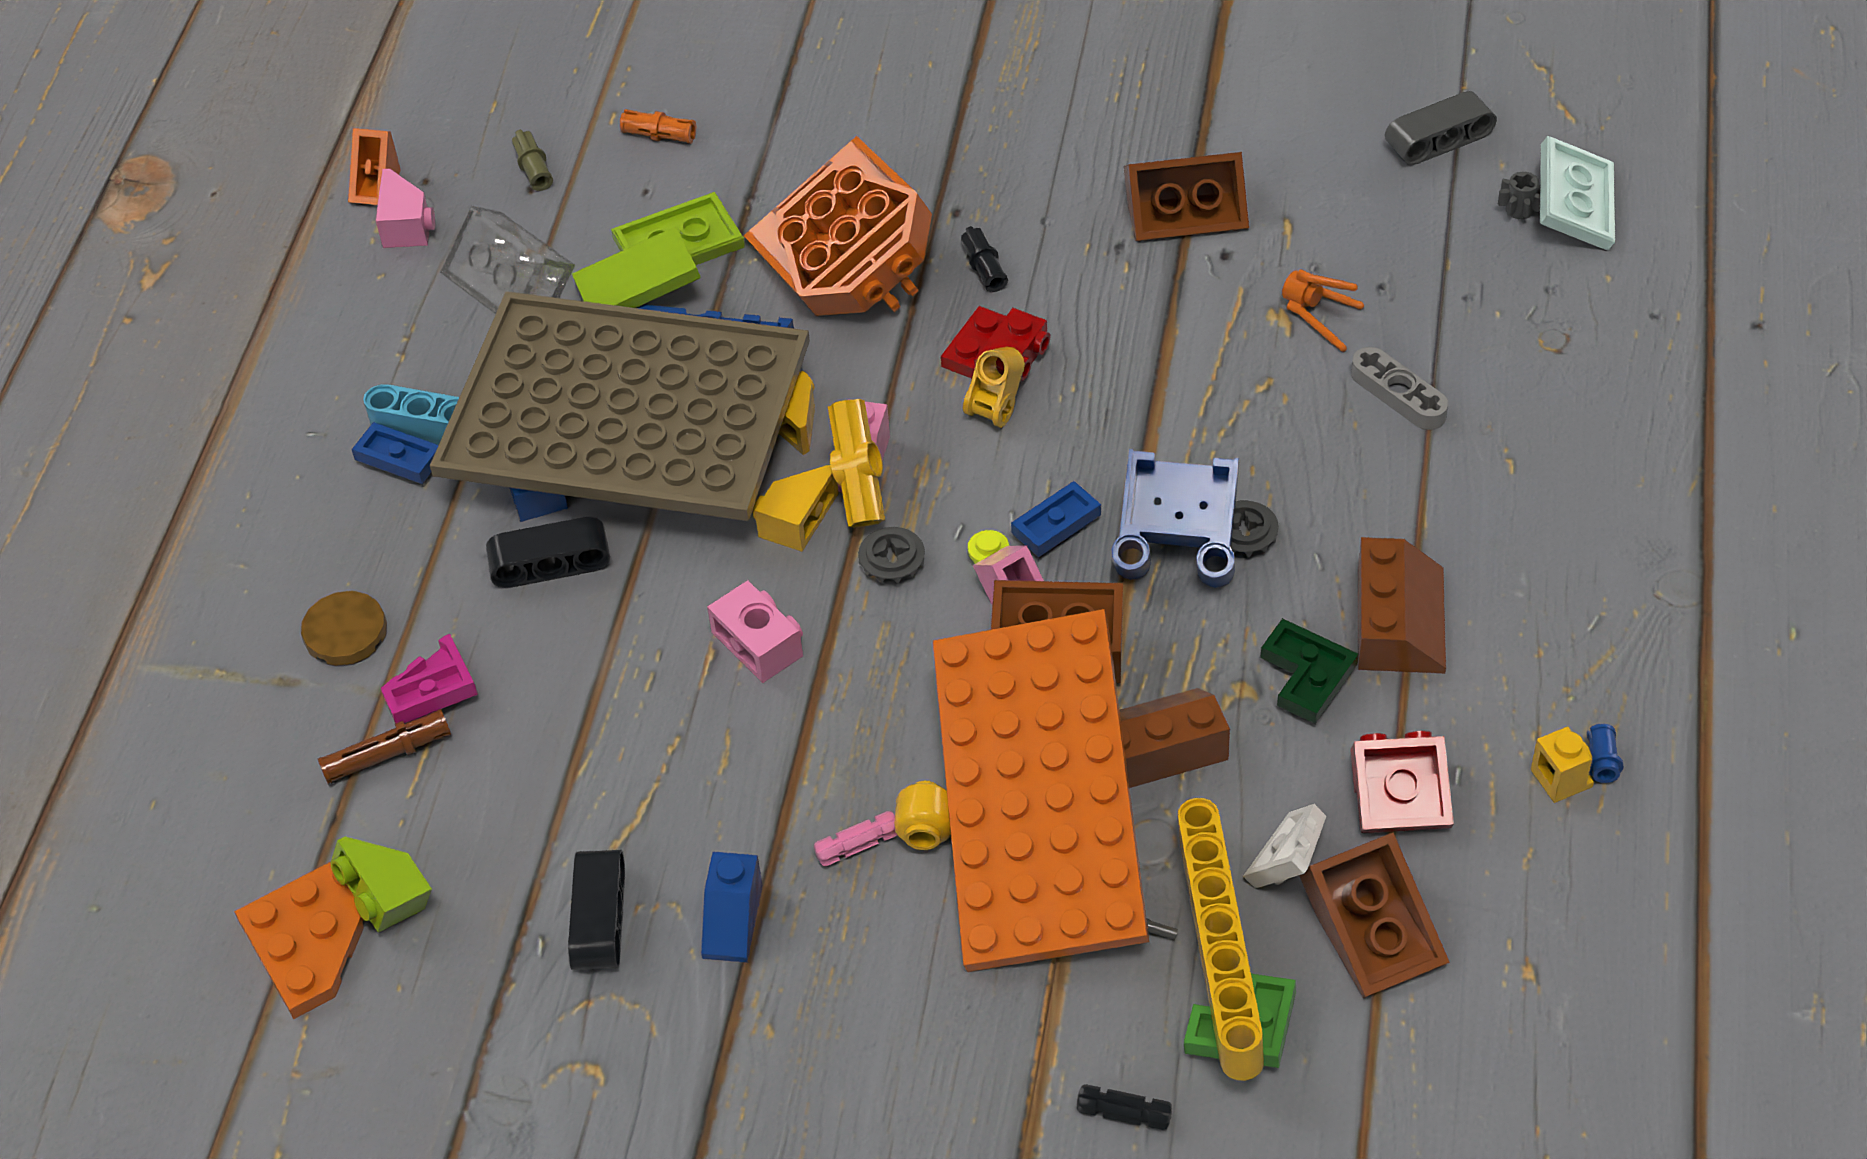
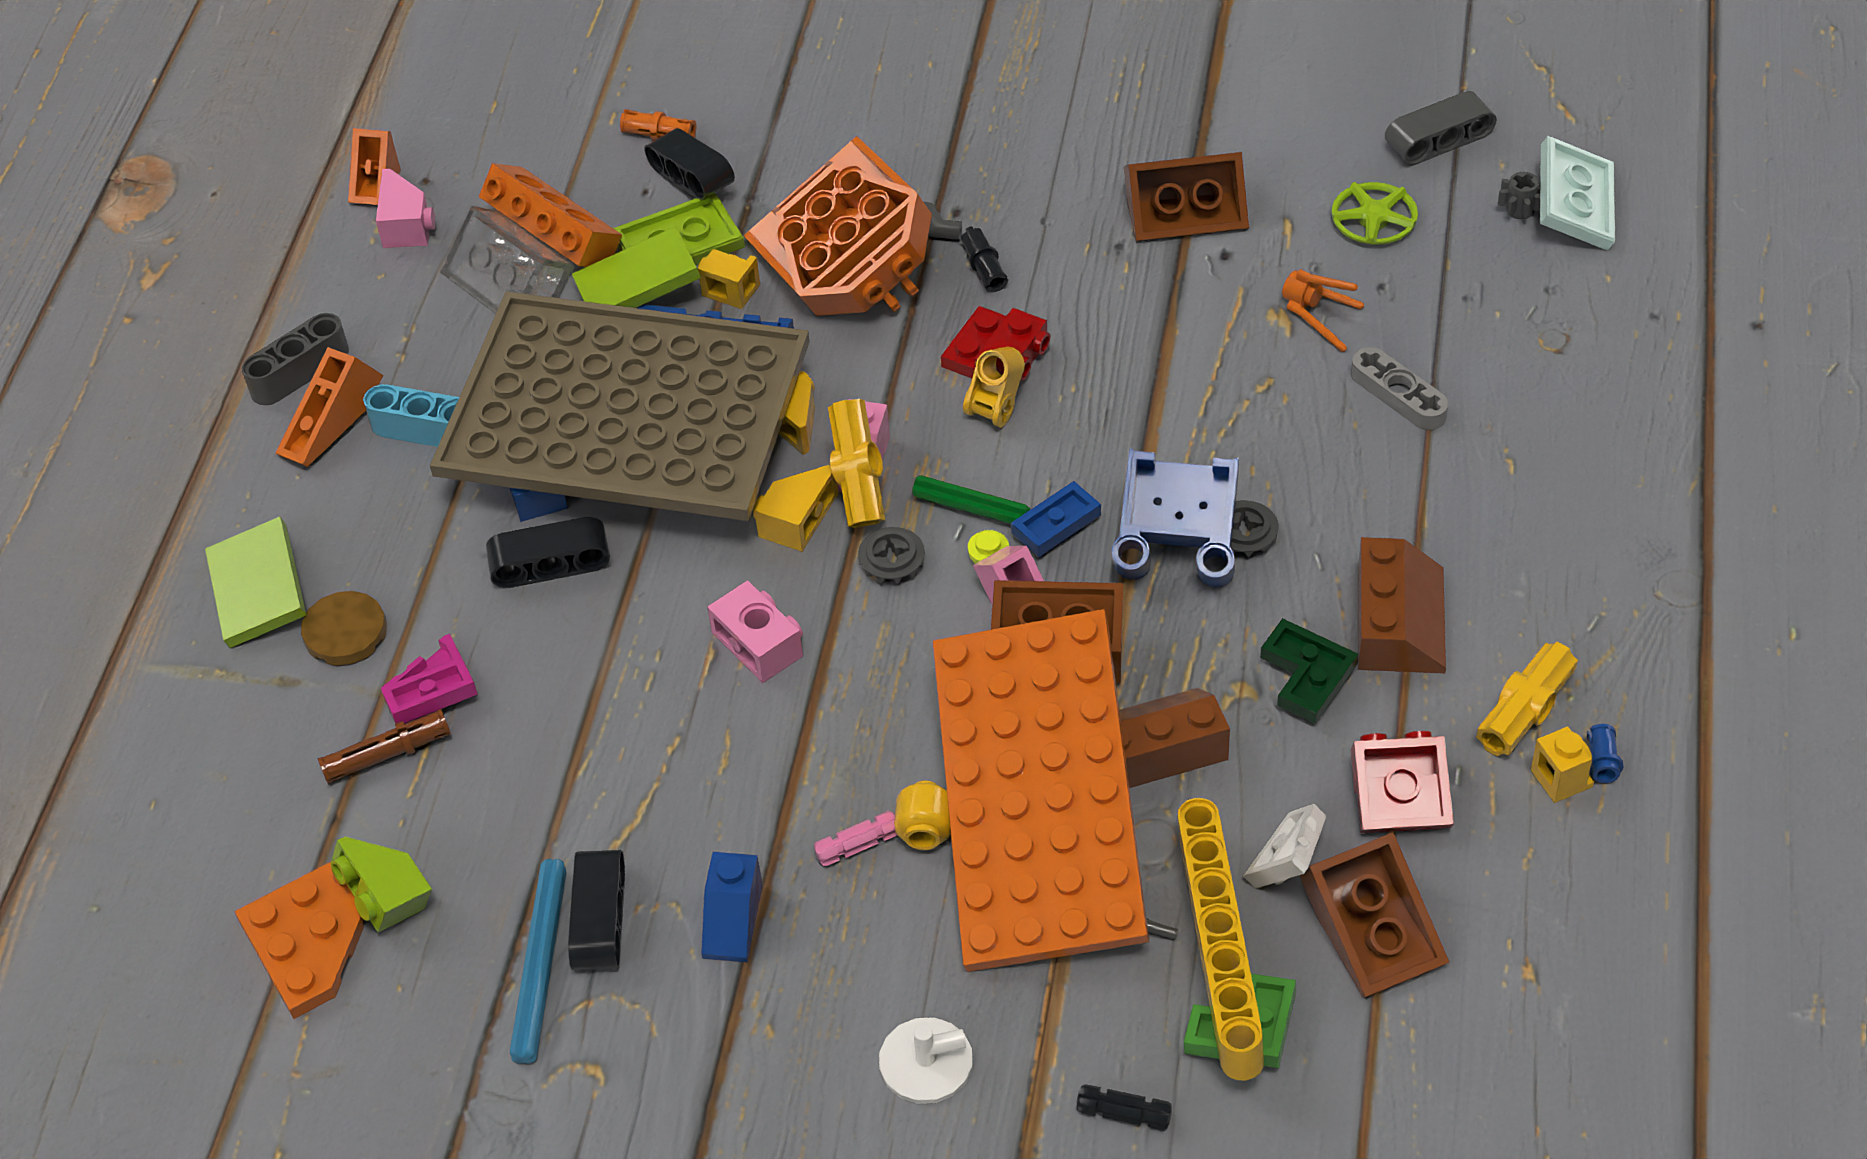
blue plate [352,422,438,484] -> none
olive axle [512,129,553,191] -> none
none -> lime tile [205,516,306,648]
none -> dark grey beam [242,313,349,405]
none -> orange slope [275,347,383,467]
none -> orange brick [479,163,622,267]
none -> dark azure axle [509,859,566,1064]
none -> black beam [644,128,735,200]
none -> yellow brick [697,249,760,309]
none -> white shield [879,1017,973,1104]
none -> green axle [912,475,1030,524]
none -> dark grey arm [924,202,962,240]
none -> lime wheel [1332,182,1418,245]
none -> yellow piece [1476,641,1578,756]

